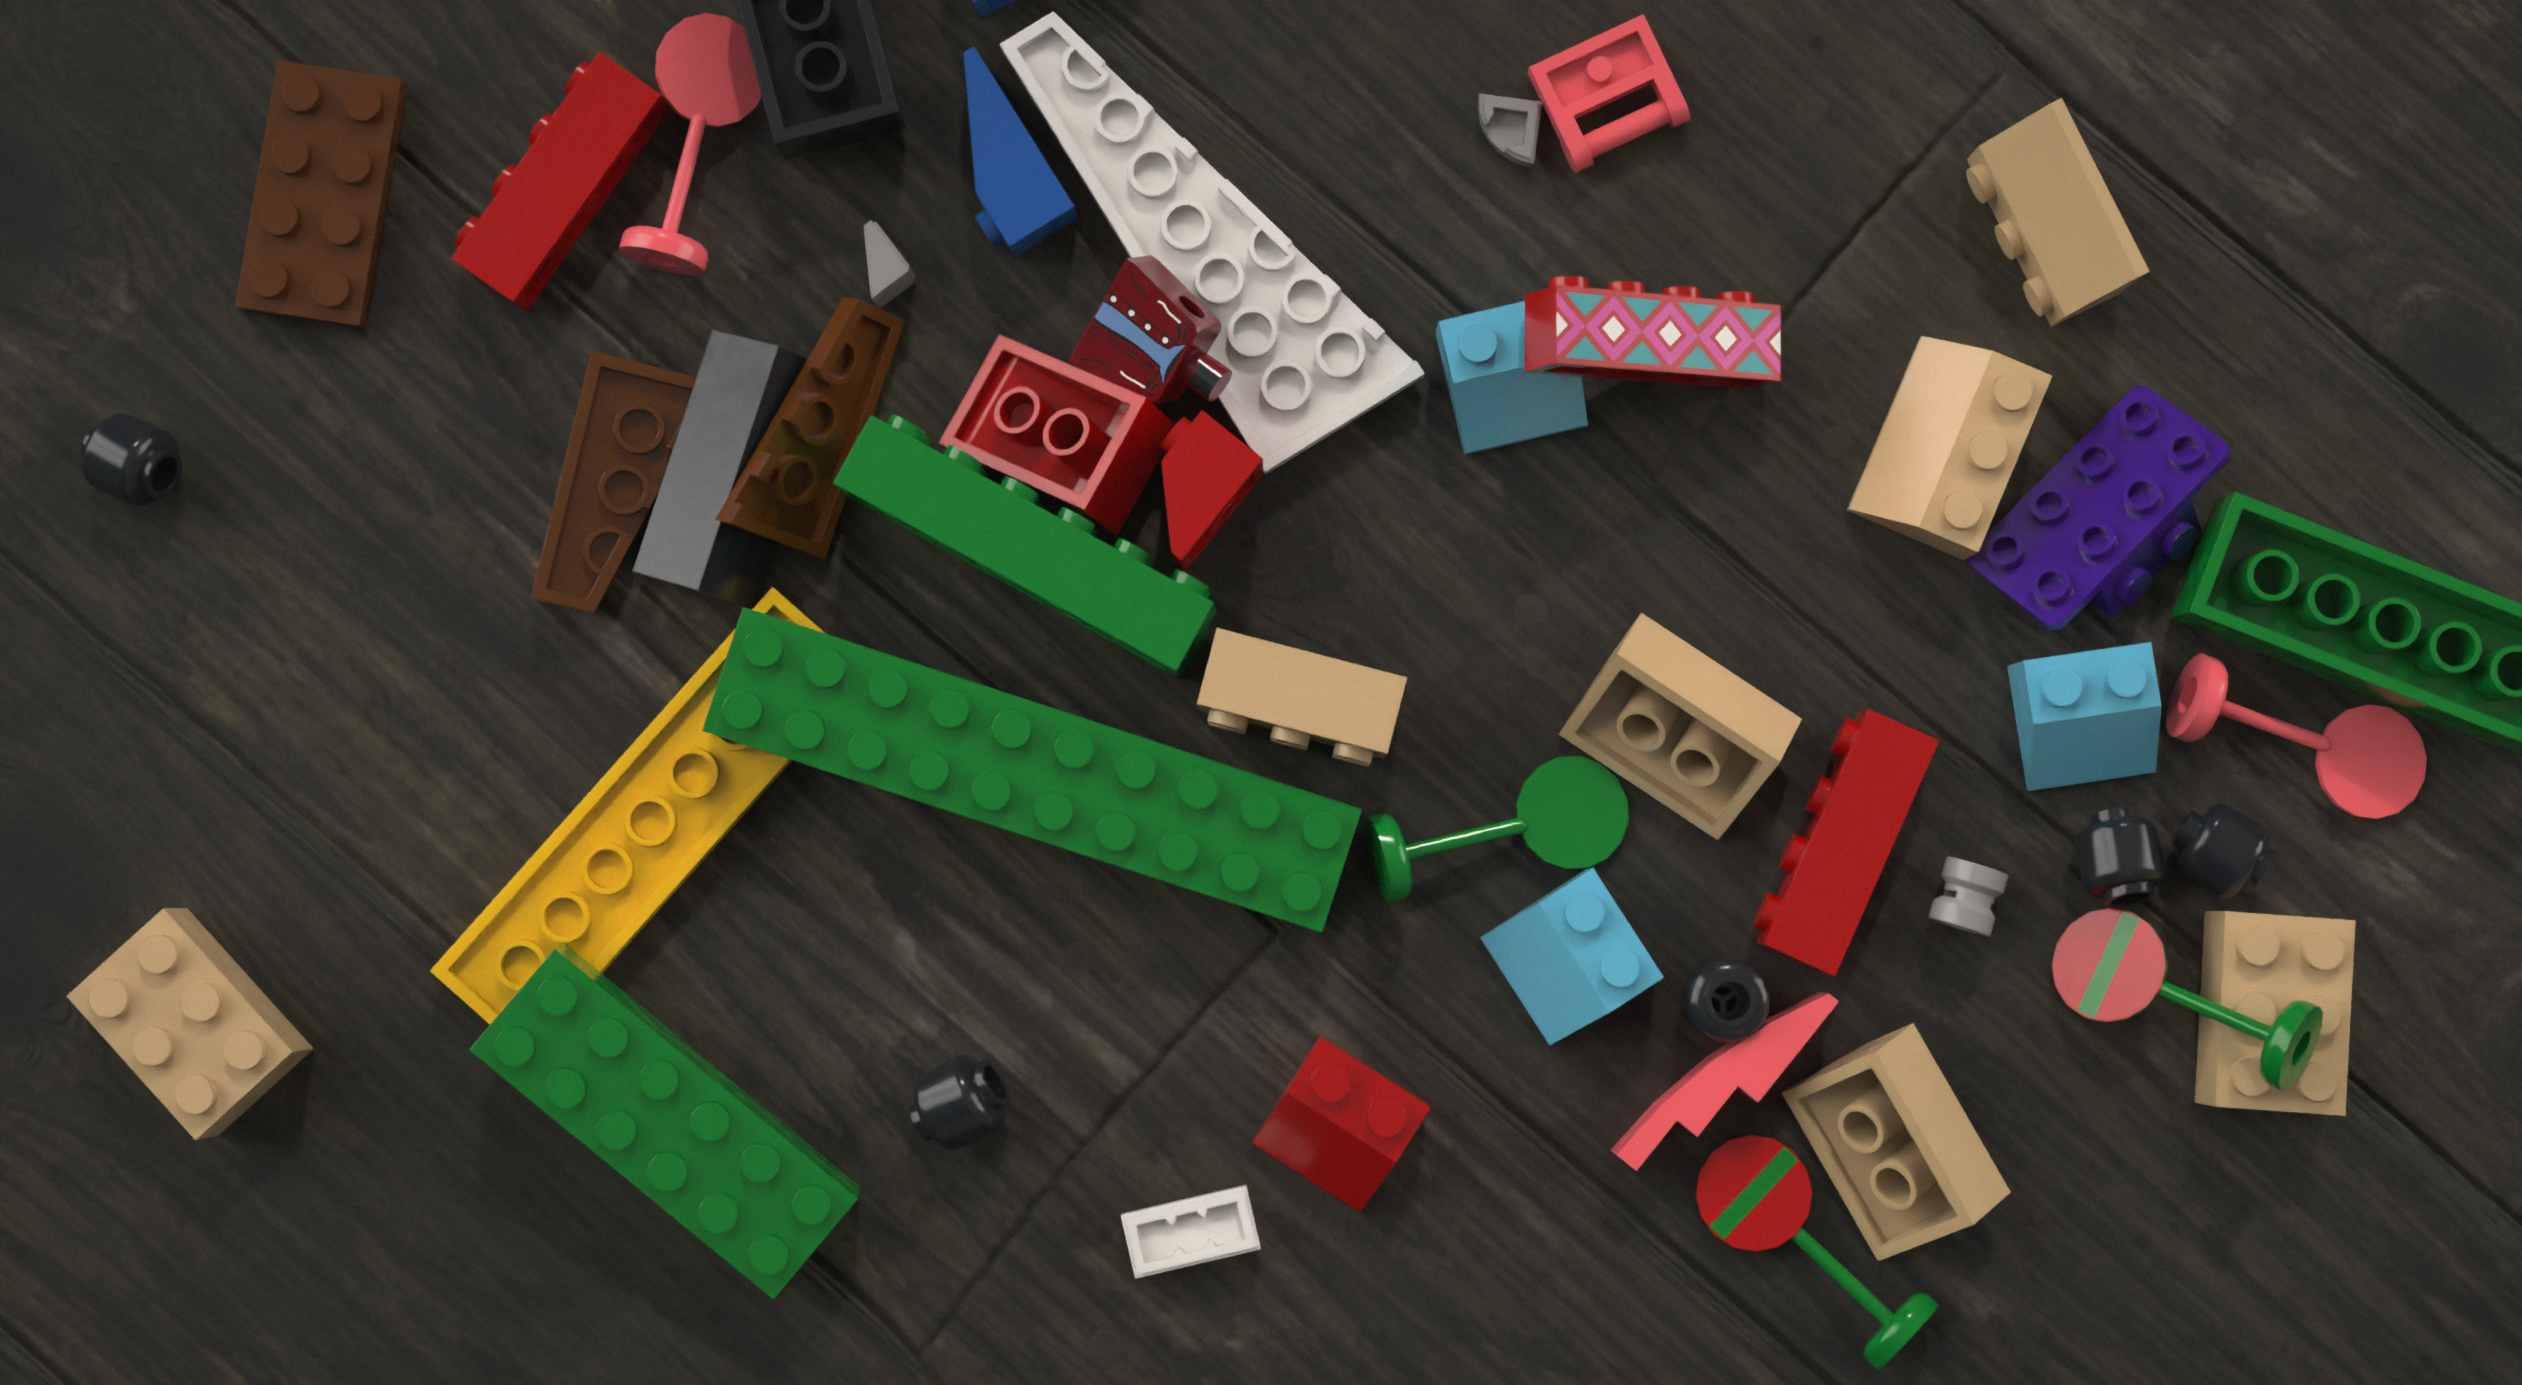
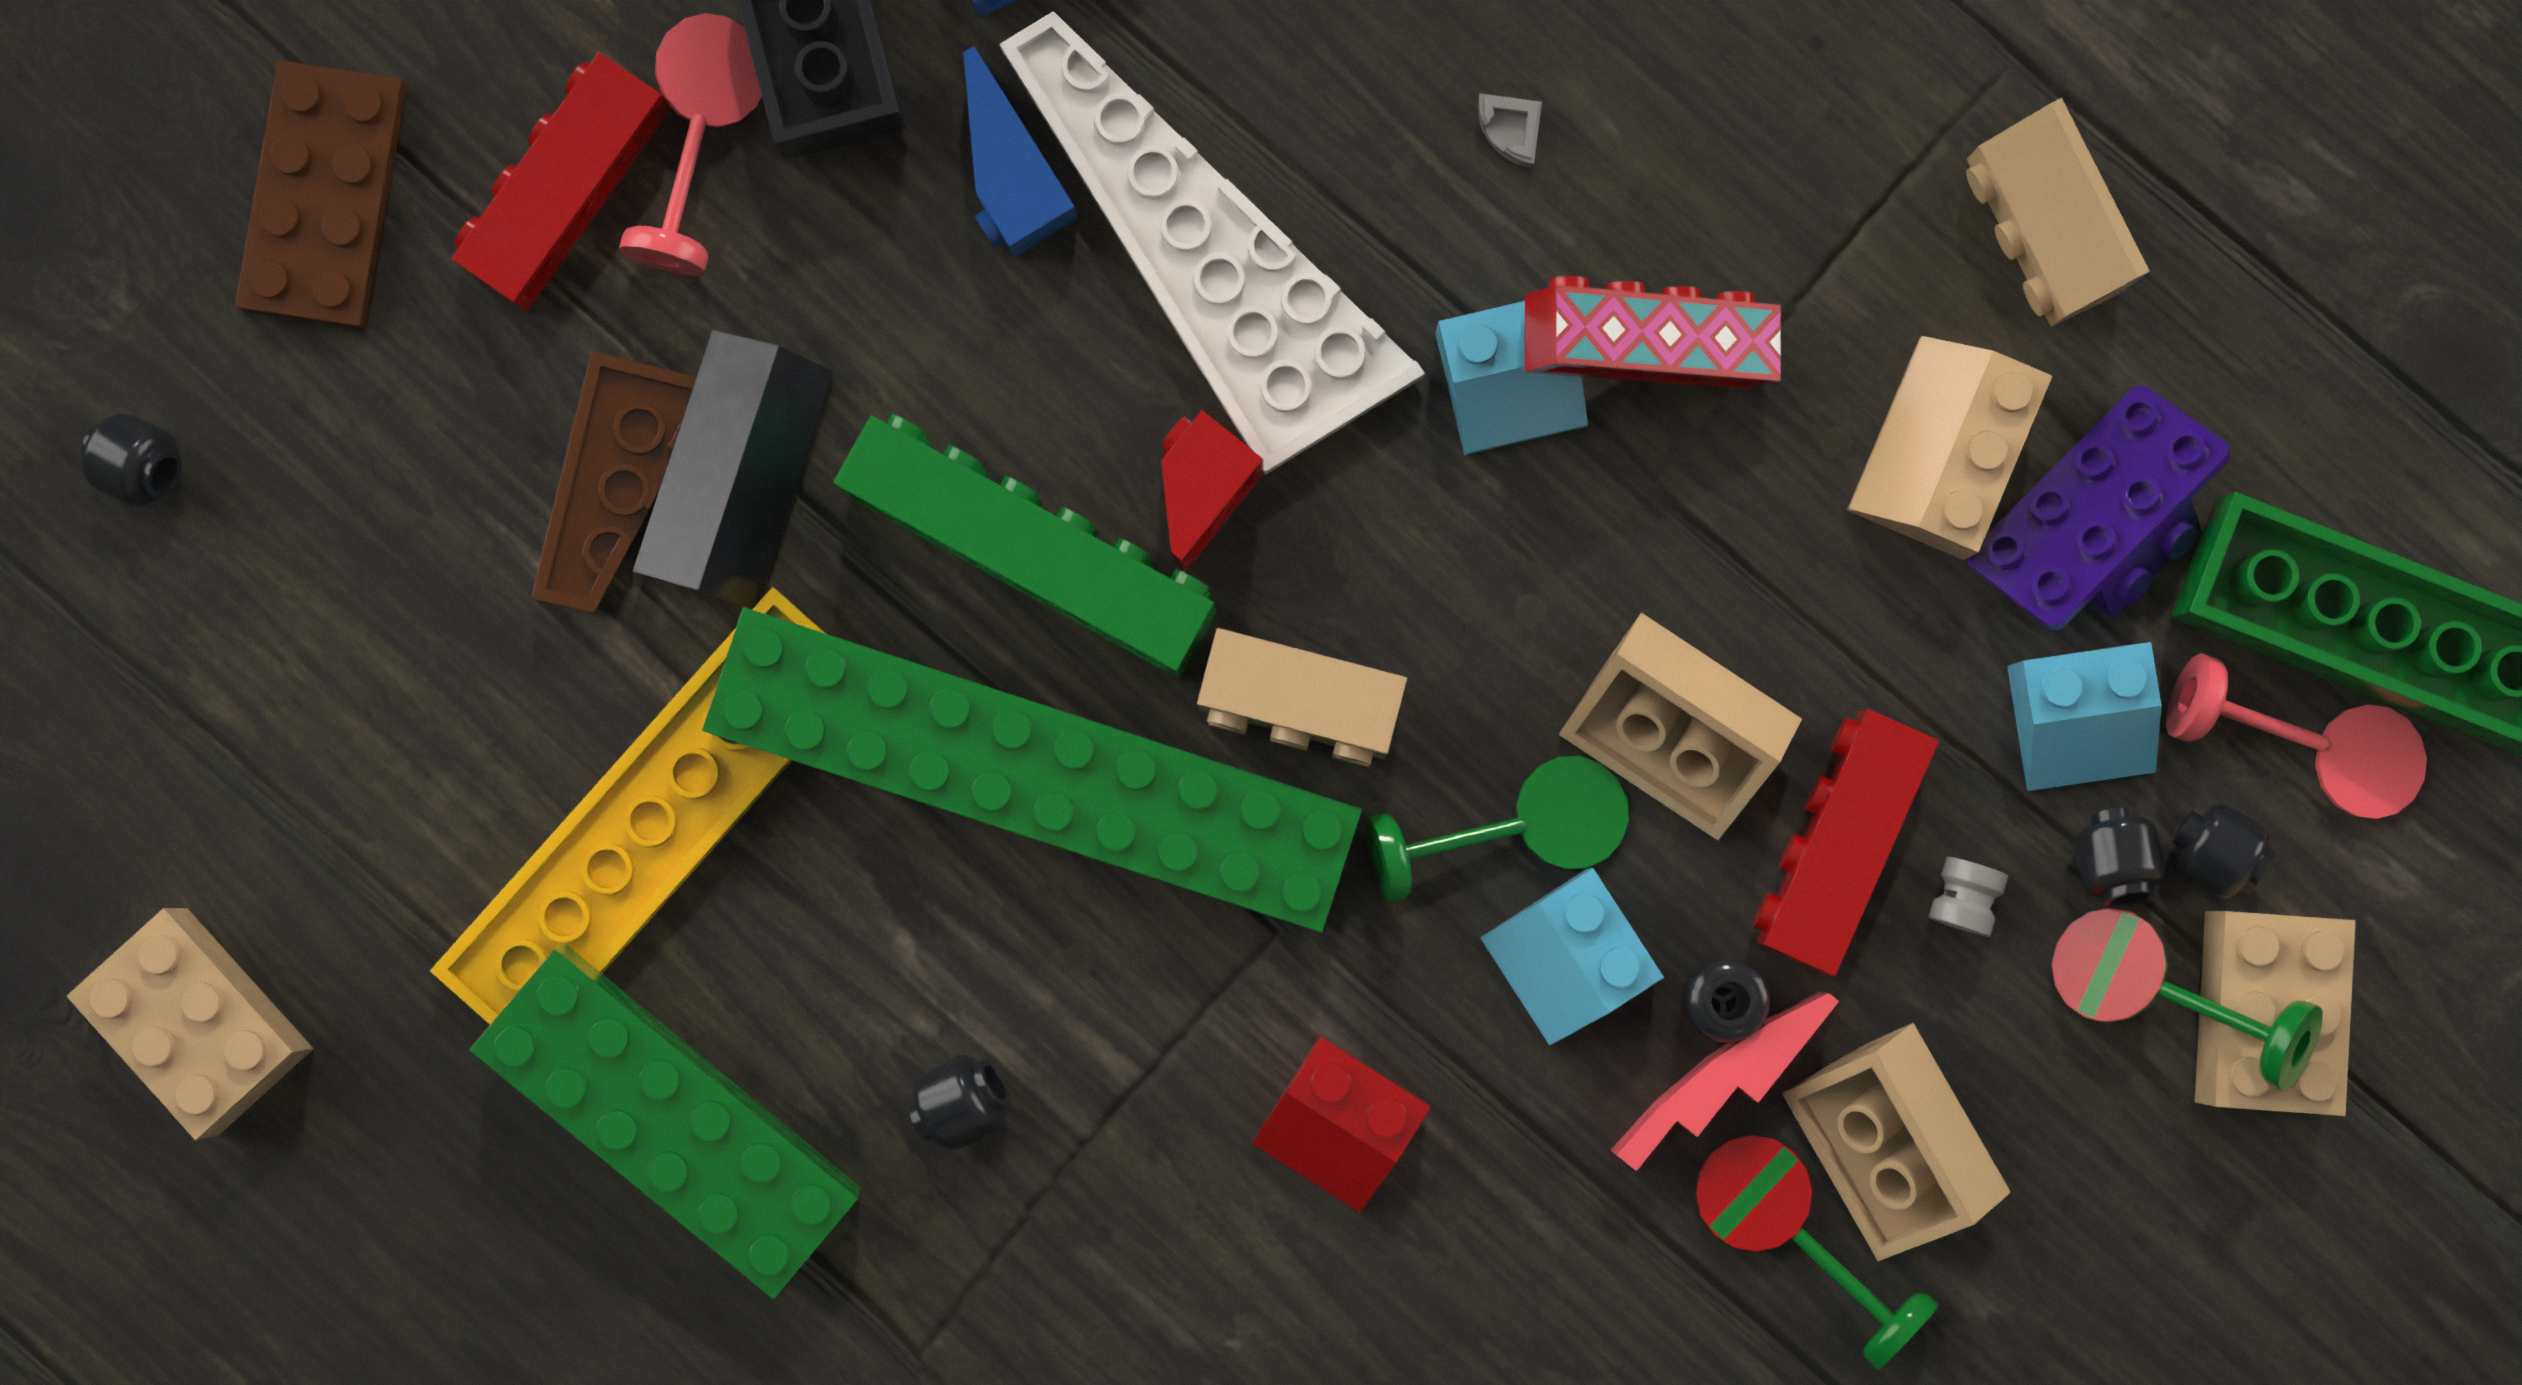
reddish brown wing [715,297,905,560] -> none
light grey slope [864,220,916,308] -> none
red slope [938,334,1175,537] -> none
dark red torso [1068,255,1232,404] -> none
white plate [1121,1184,1261,1279] -> none
coral plate [1527,14,1690,173] -> none

